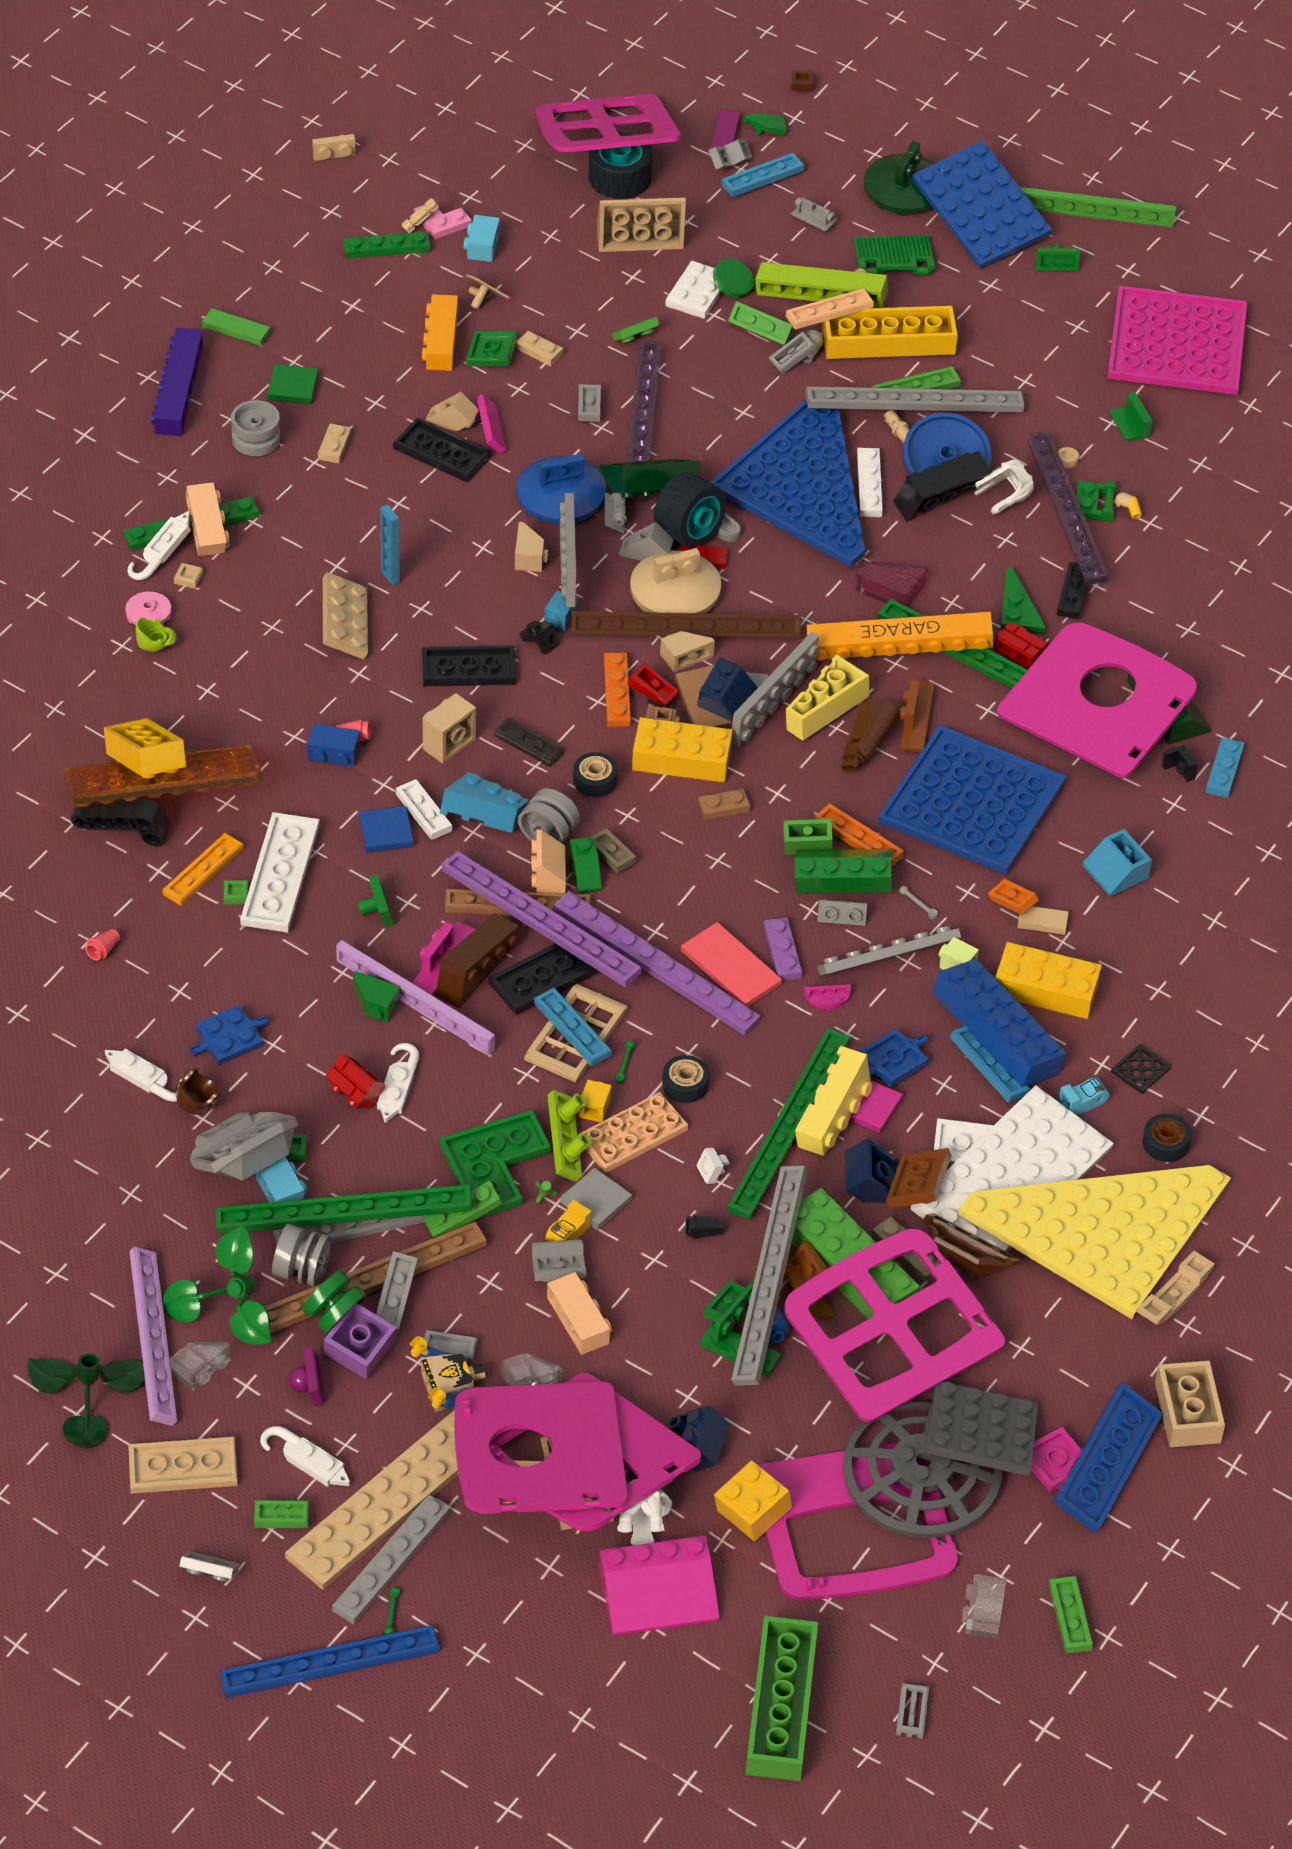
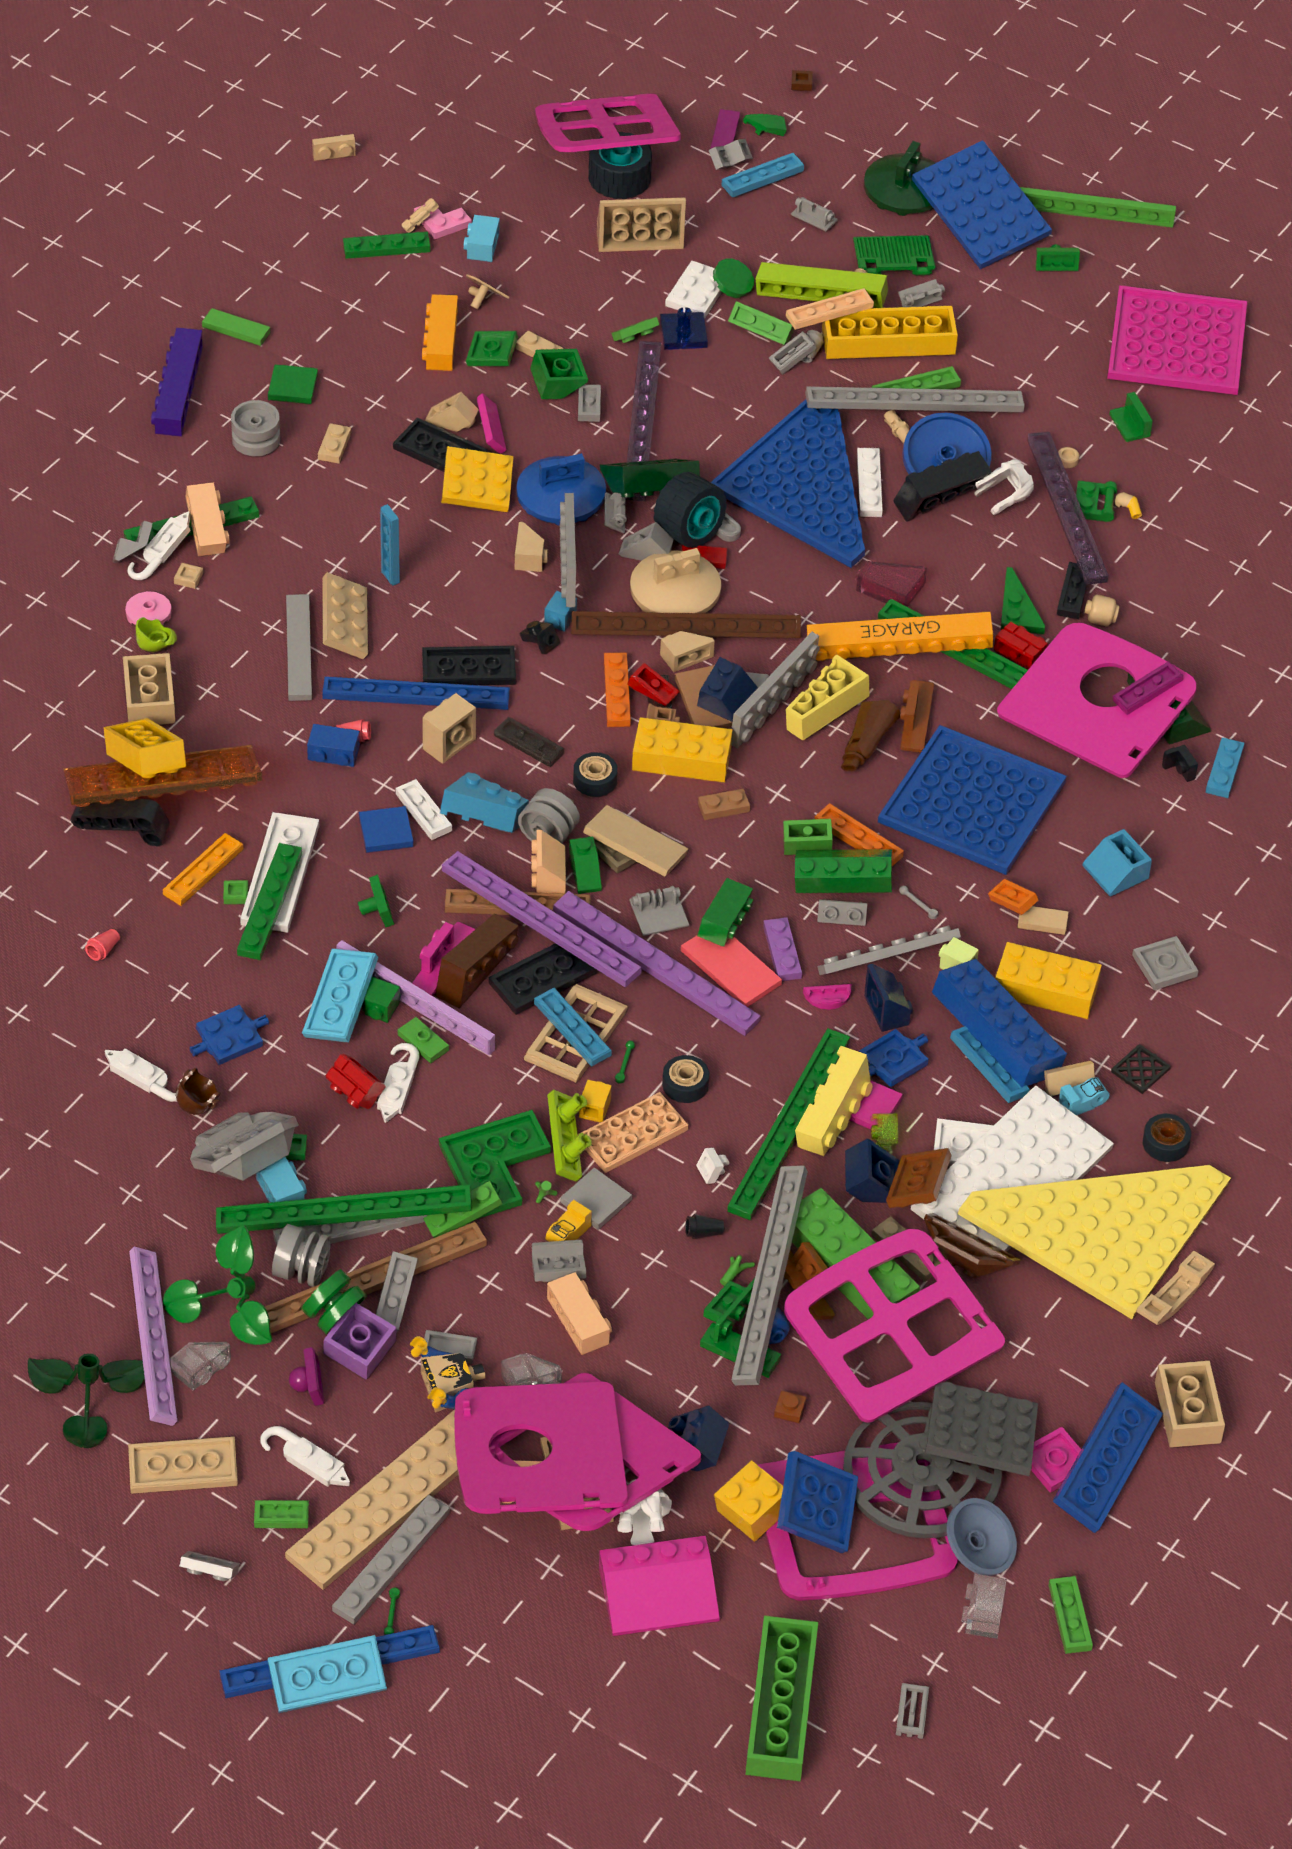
none -> light grey slope [112,521,153,563]
none -> tan brick [123,653,175,725]
none -> green plate [237,843,302,960]
none -> medium azure tile [267,1635,387,1713]
none -> light grey tile [286,594,312,701]
none -> medium azure tile [302,949,378,1042]
none -> blue tile [322,677,510,710]
none -> bright green plate [397,1017,449,1064]
none -> yellow plate [441,446,513,512]
none -> green slope [530,349,588,399]
none -> tan tile [583,805,688,877]
none -> light grey hinge [629,886,689,936]
none -> clear blue tile [660,307,708,350]
none -> green brick [697,878,754,947]
none -> bright green bar [720,1255,755,1286]
none -> dark orange plate [774,1390,806,1423]
none -> blue plate [777,1451,858,1553]
none -> dark blue slope [864,964,913,1032]
none -> clear neon green brick [870,1113,898,1150]
none -> light grey hinge [898,279,945,307]
none -> sand blue dish [947,1498,1017,1576]
none -> tan tile [1044,1061,1095,1096]
none -> tan head [1084,595,1119,627]
none -> magenta tile [1113,661,1183,715]
none -> light grey plate [1132,936,1198,990]

